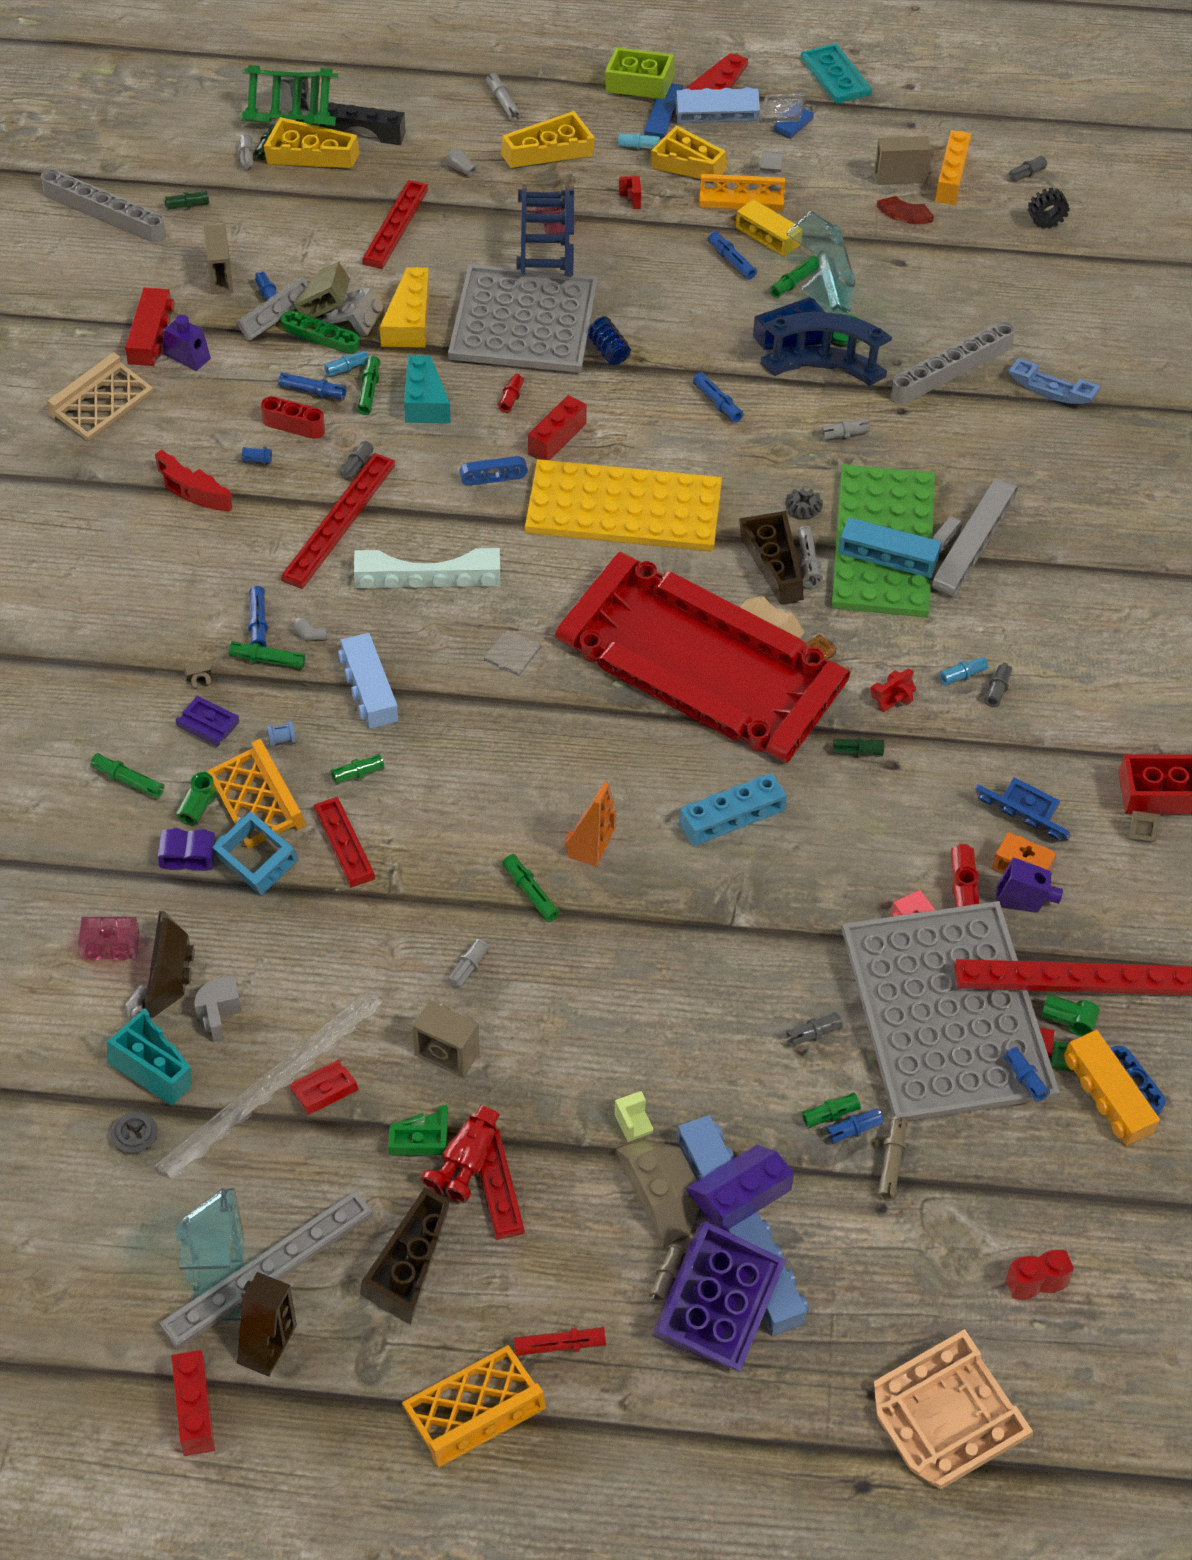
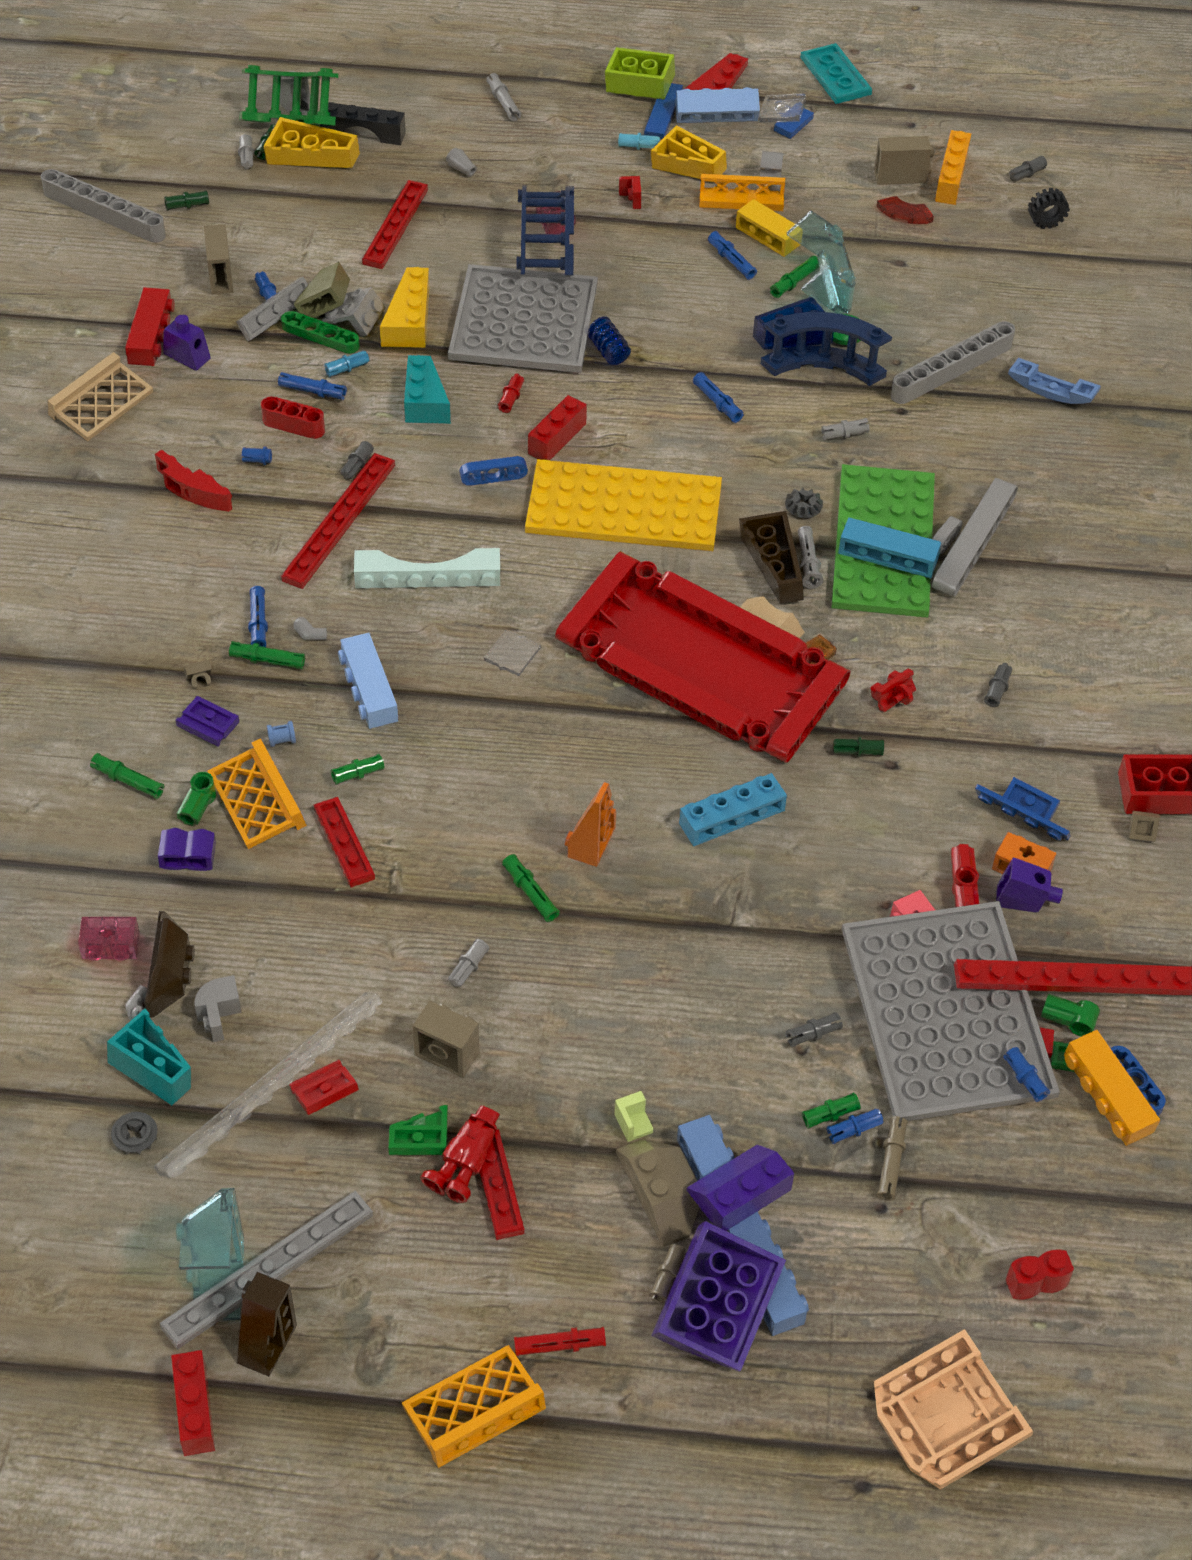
dark azure window [213,811,299,896] -> none
green pin [357,356,381,415] -> none
dark brown wedge [360,1187,450,1325] -> none
yellow wedge [501,111,595,168] -> none
dark azure axle [939,657,989,686] -> none

